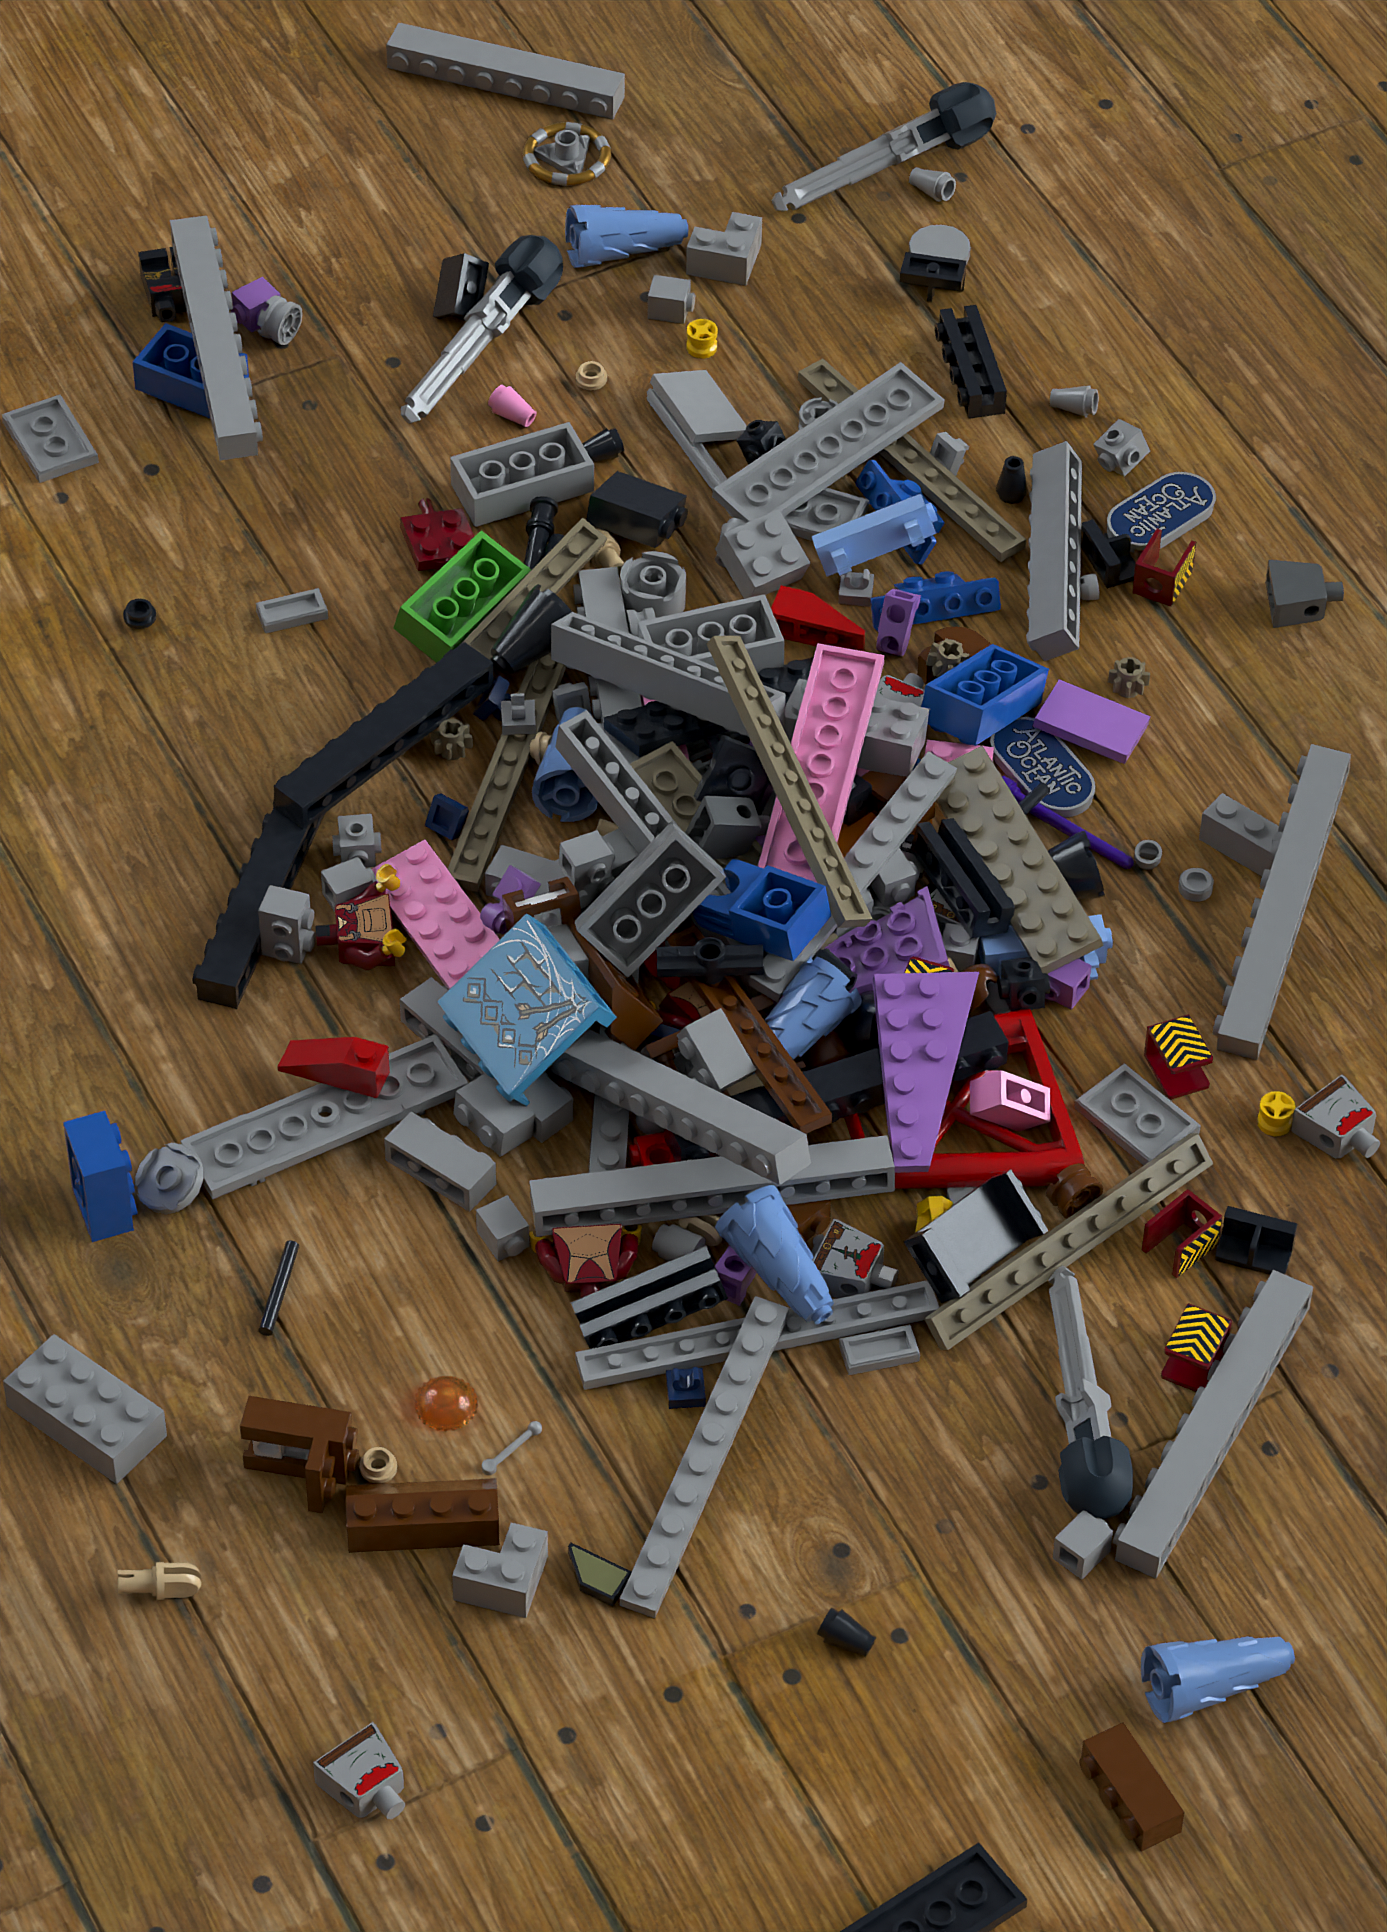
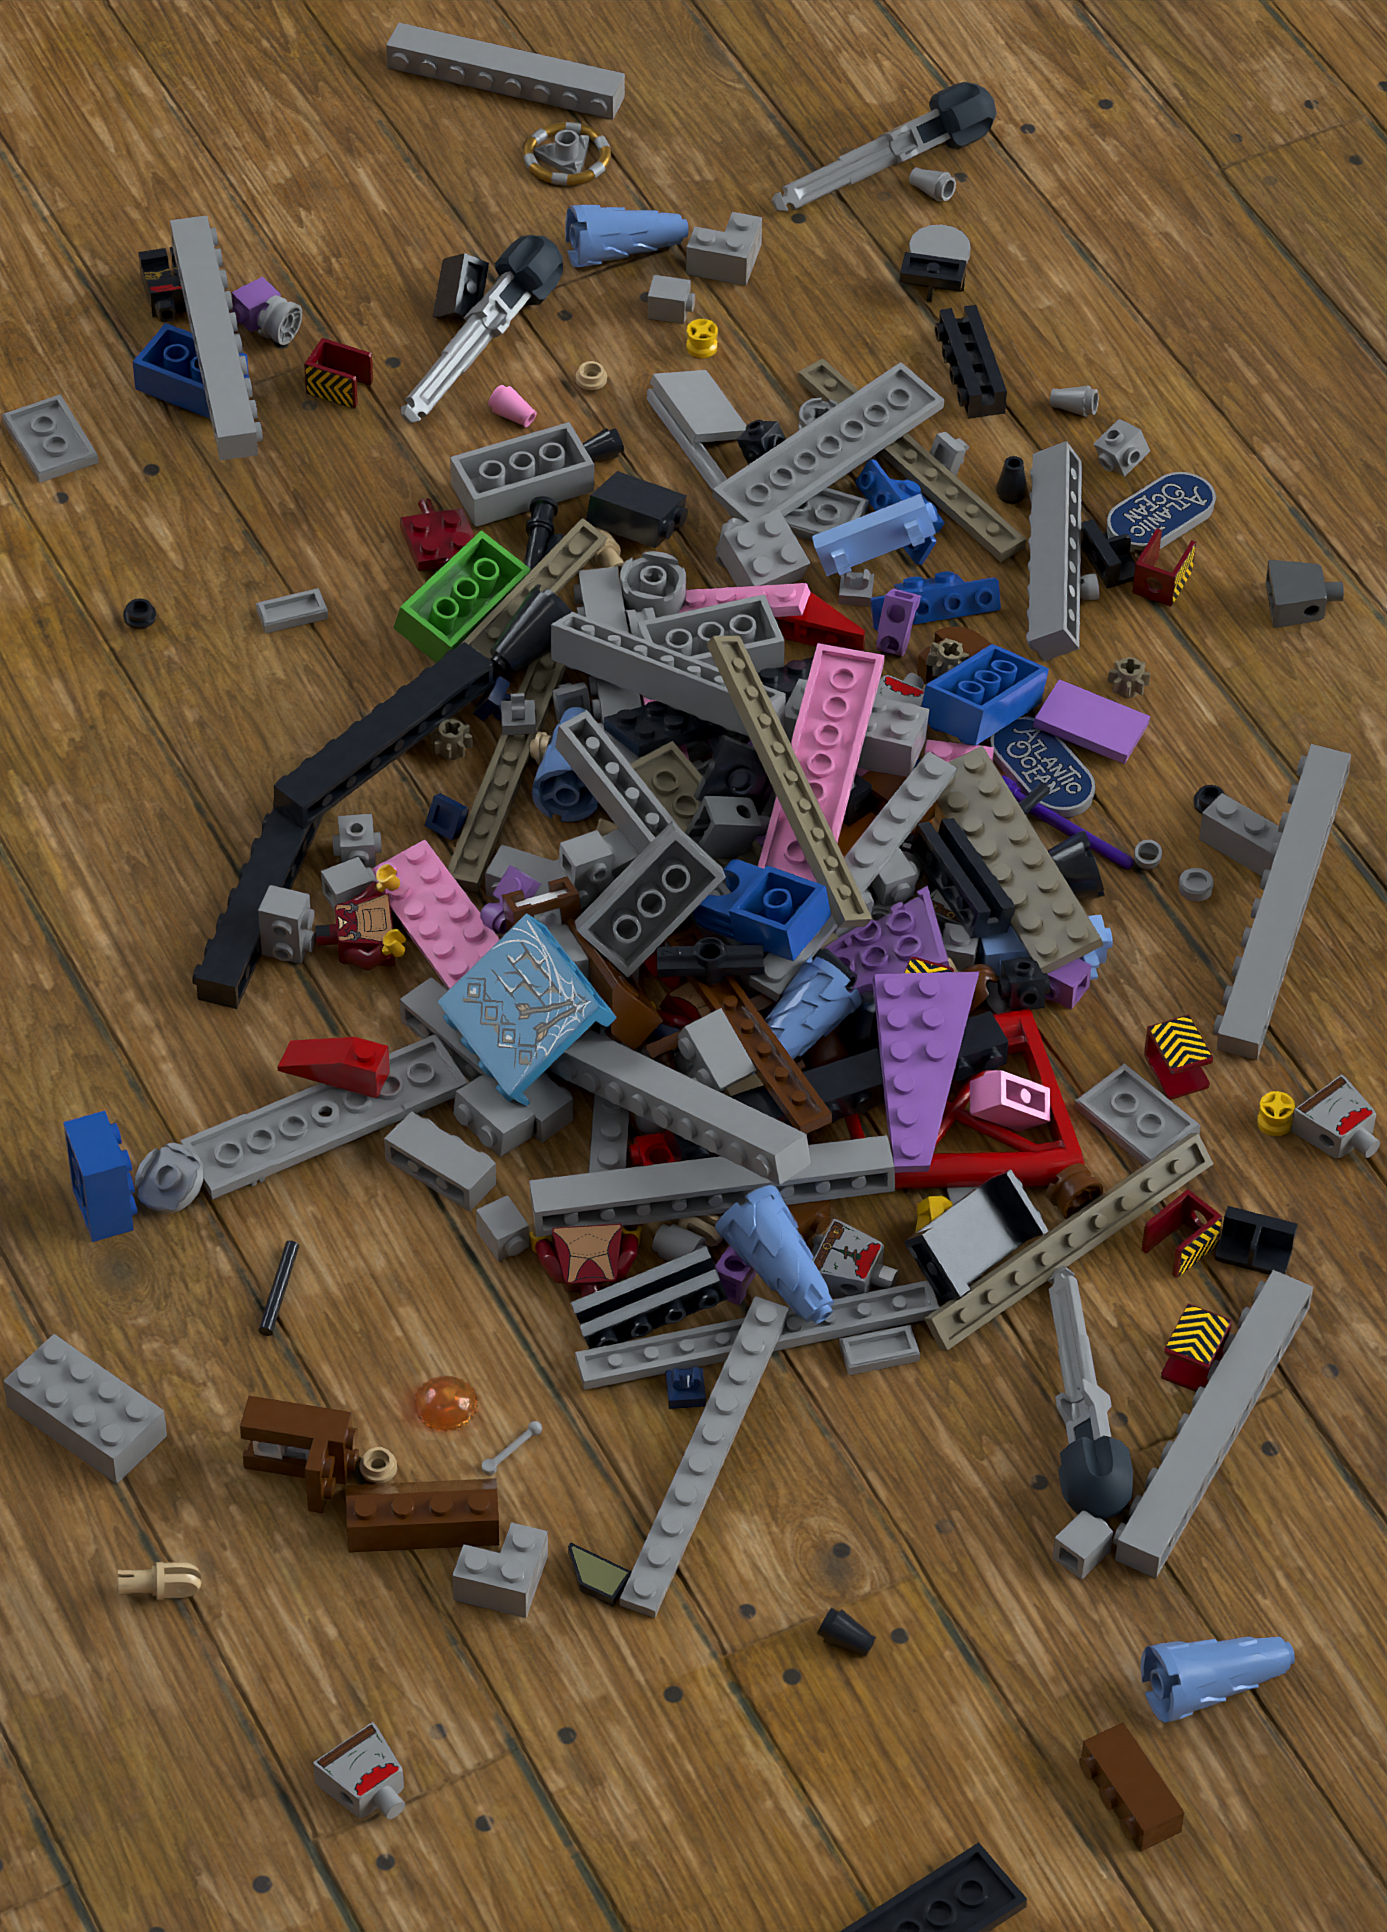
none -> dark red piece [304,338,373,408]
none -> bright pink plate [679,583,810,617]
none -> black plate [1193,785,1224,814]

